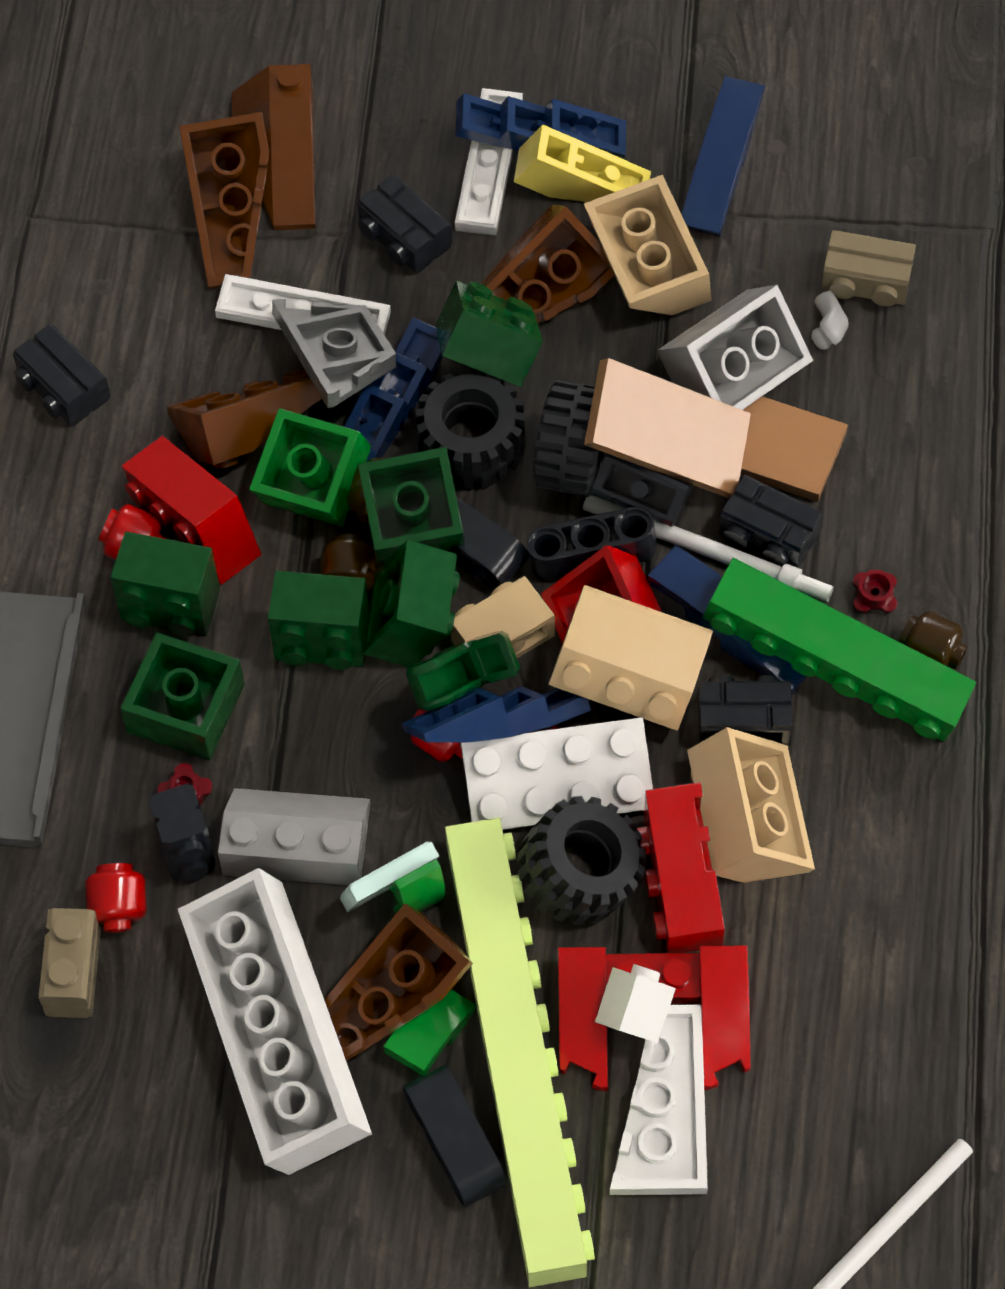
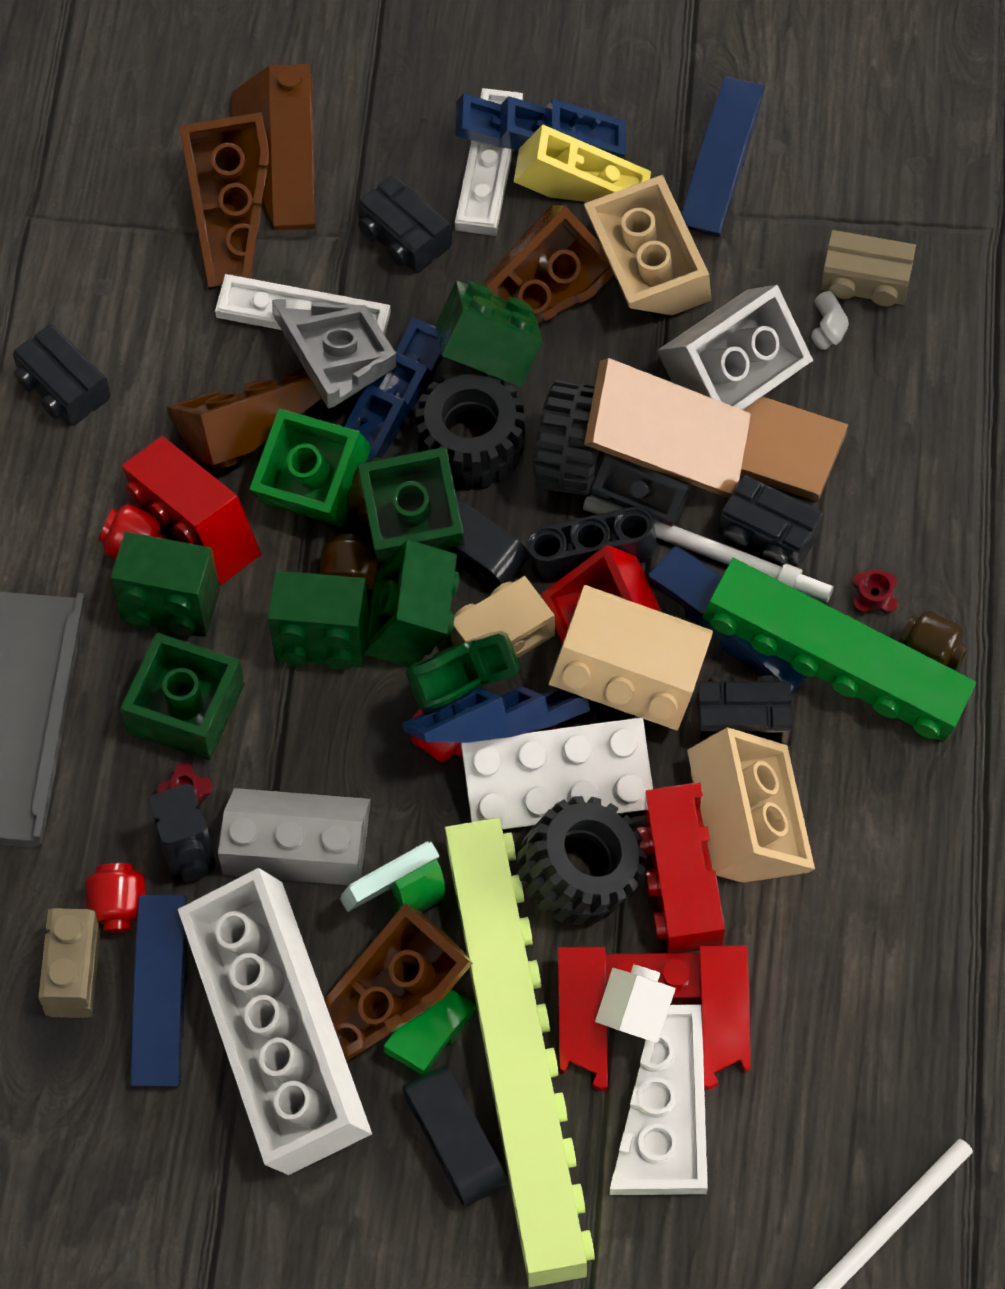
none -> dark blue slope [131,895,187,1086]

